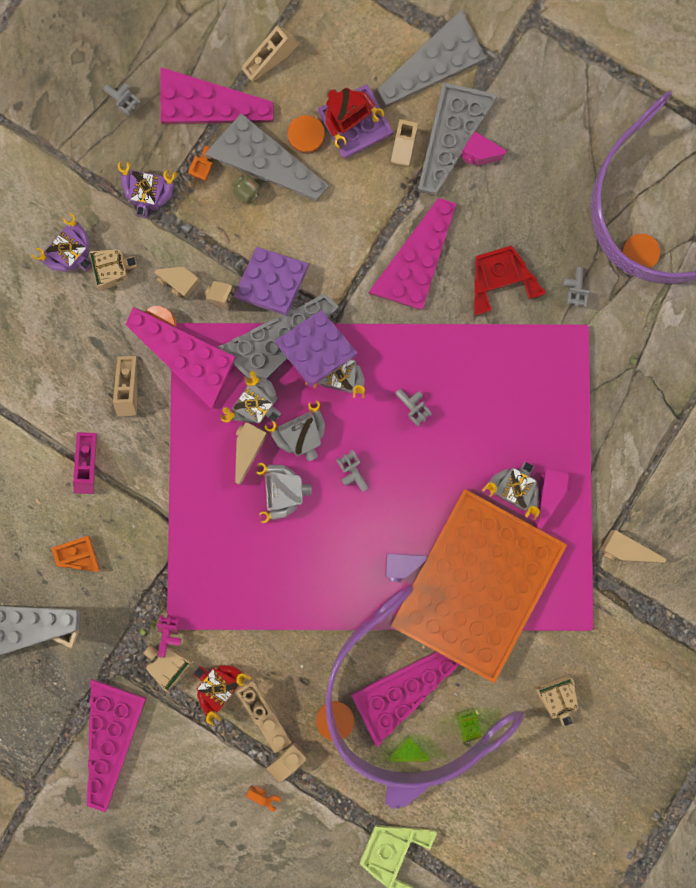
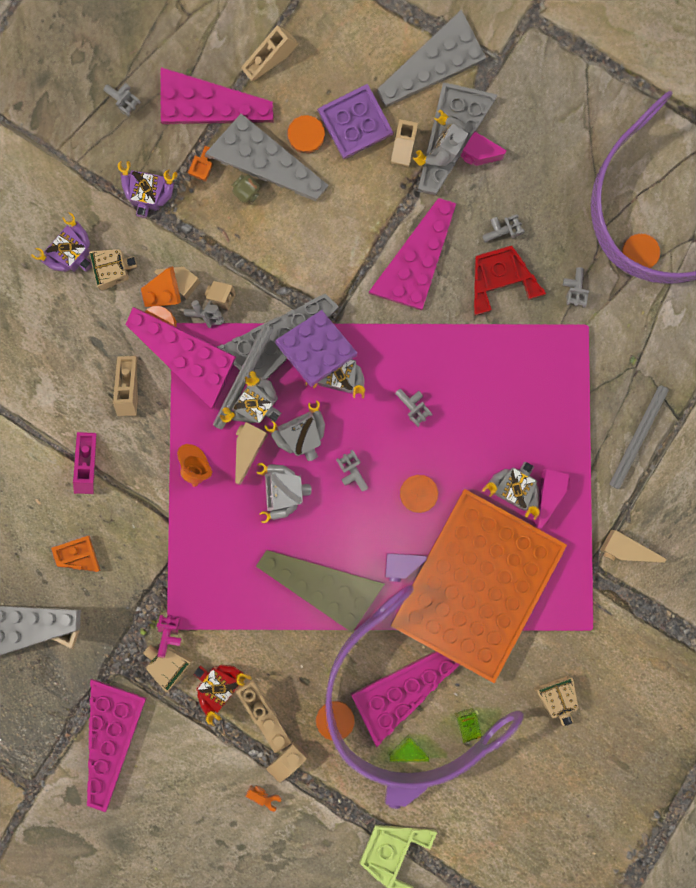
medium lavender plate [234,247,309,316] -> none
red torso [325,88,384,149] -> none
none -> orange wing [141,266,181,307]
none -> orange piece [177,444,212,487]
none -> light grey arm [184,300,224,328]
none -> light grey axle [213,324,273,429]
none -> olive wing [256,550,385,632]
none -> orange tile [400,475,438,513]
none -> light grey torso [413,110,468,167]
none -> light grey arm [482,214,525,243]
none -> light grey axle [610,386,669,489]

